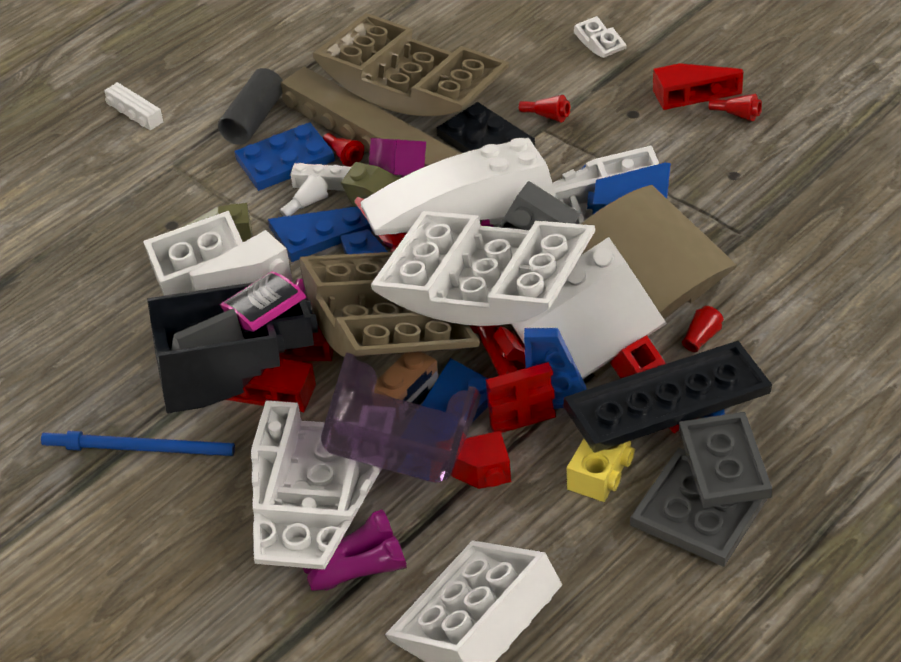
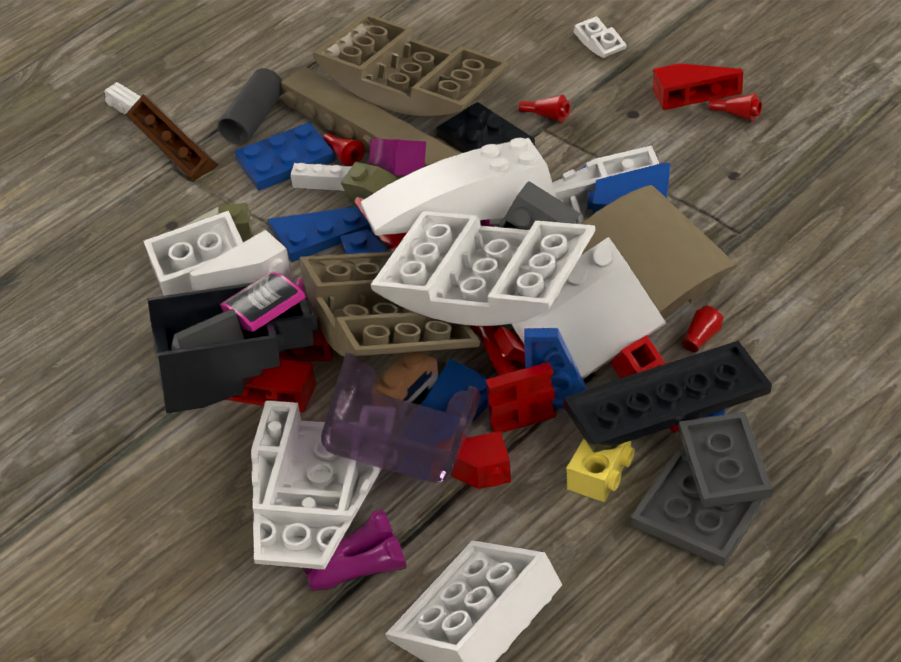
blue bar [41,431,235,456] -> none
white cone [280,174,329,217] -> none
none -> reddish brown slope [125,94,219,181]

